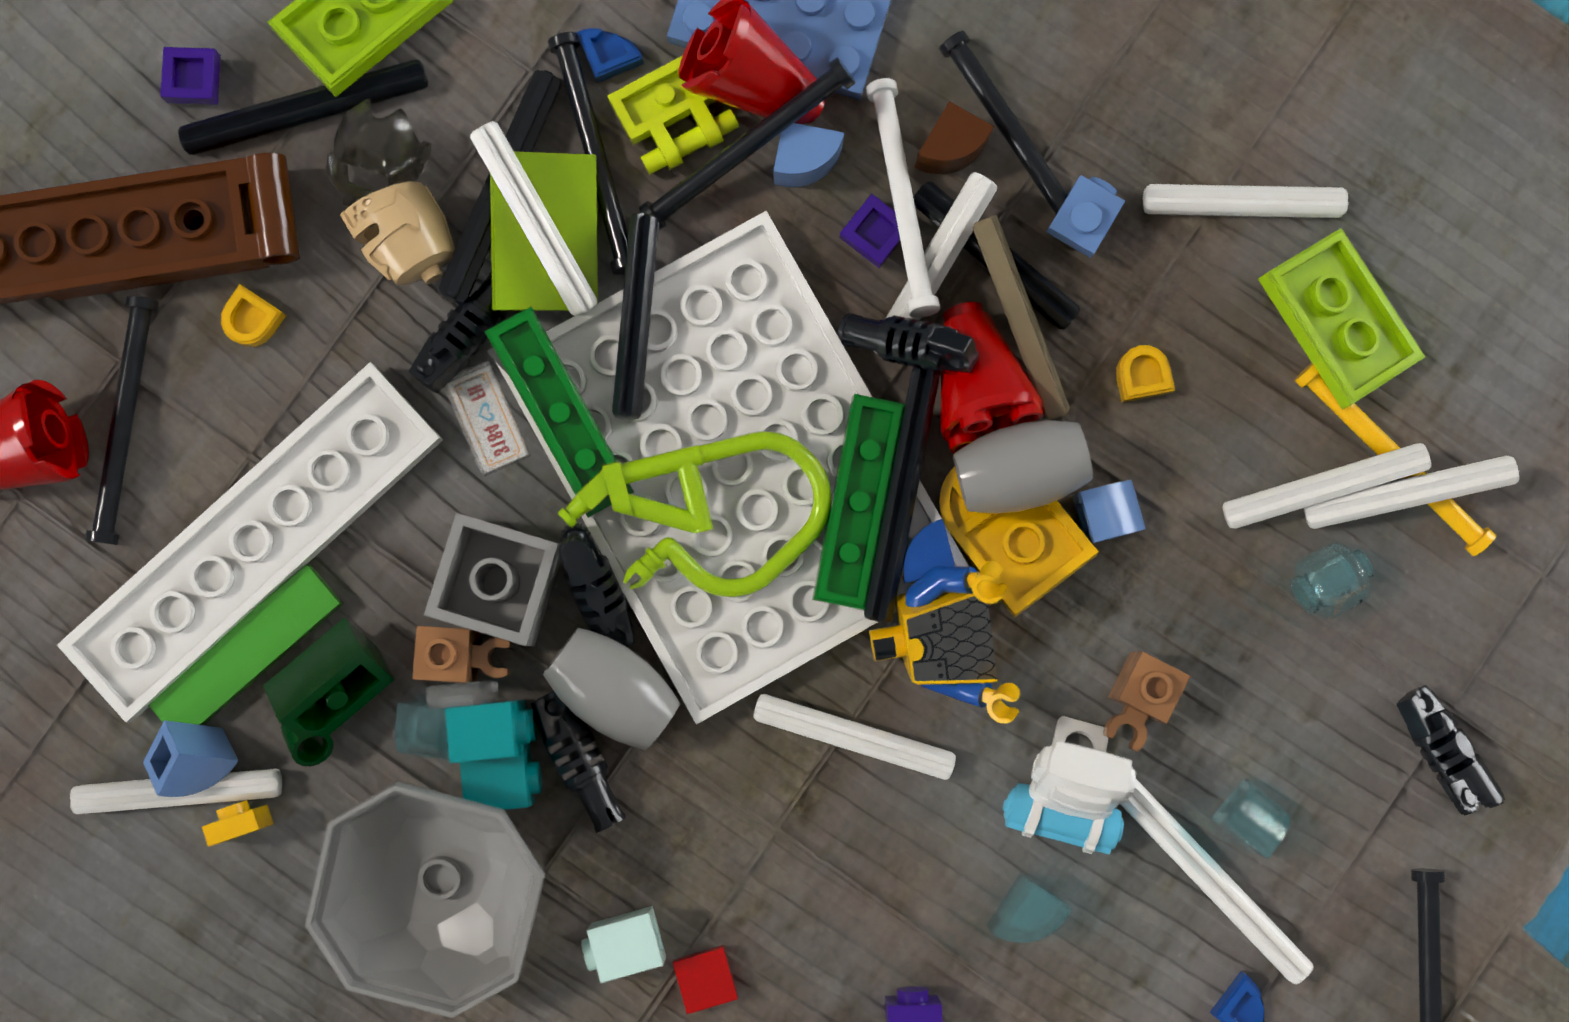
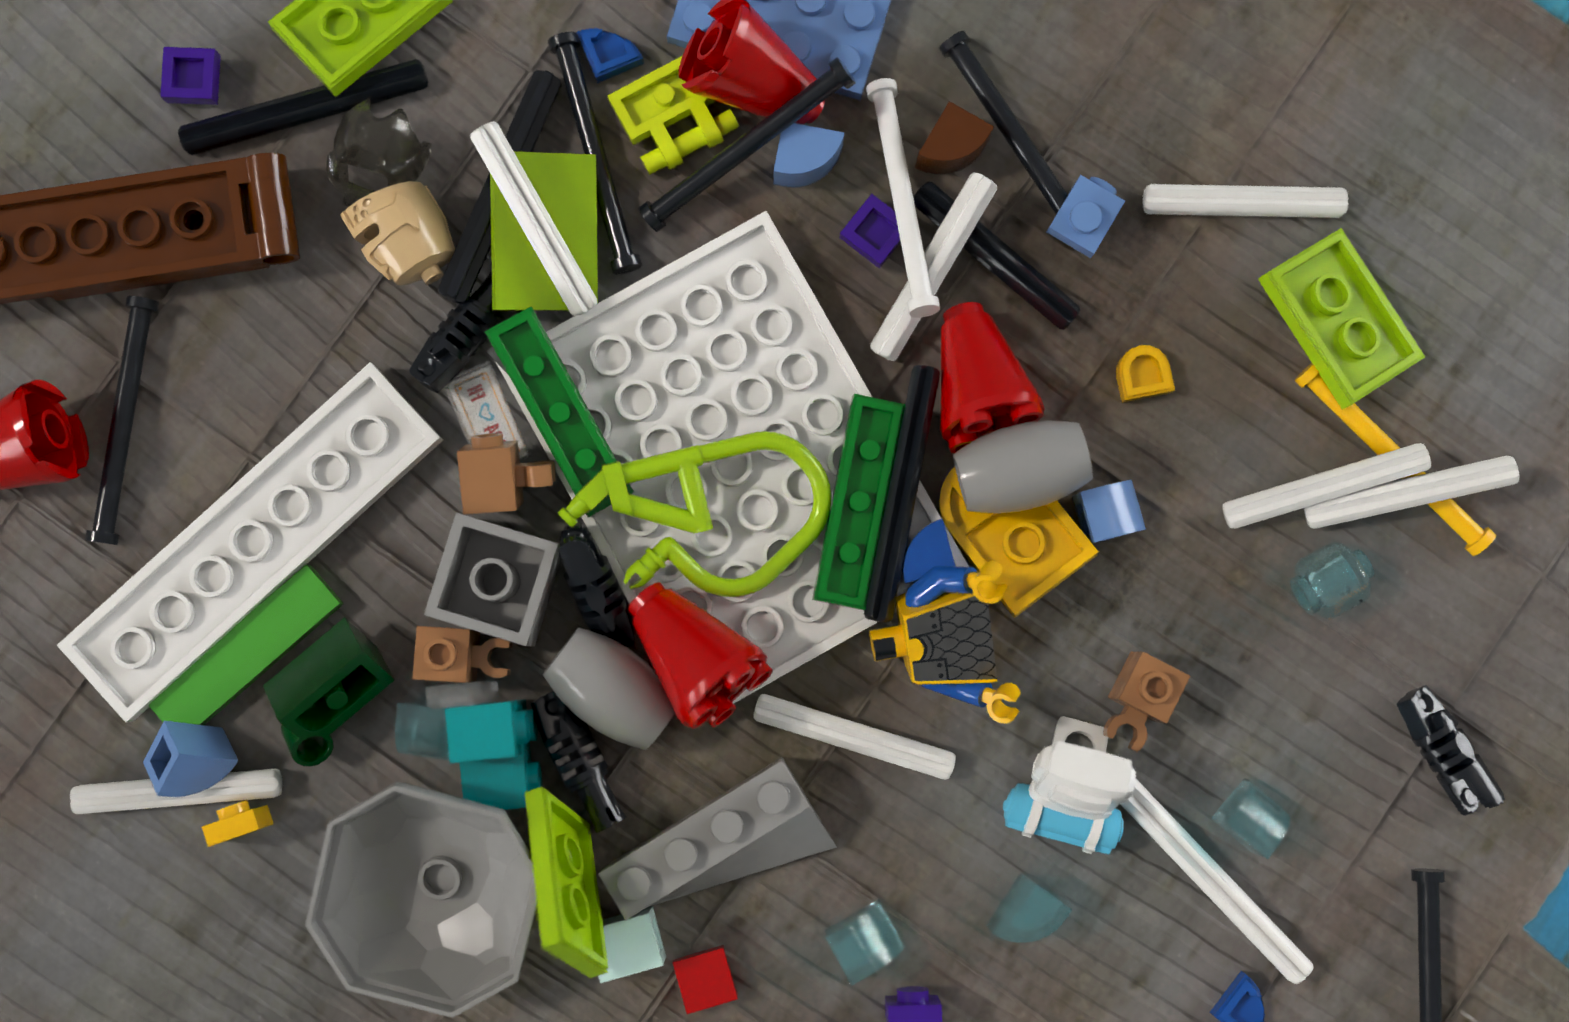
yellow tile [221,284,287,347] -> none
black axle [612,213,659,420] -> none
black hinge [838,313,979,373] -> none
dark tan tile [972,215,1070,420] -> none
none -> medium nougat brick [457,433,557,515]
none -> lime tile [525,787,609,978]
none -> light grey wedge [598,757,837,920]
none -> red cone [628,582,773,729]
none -> clear light blue brick [824,899,905,986]

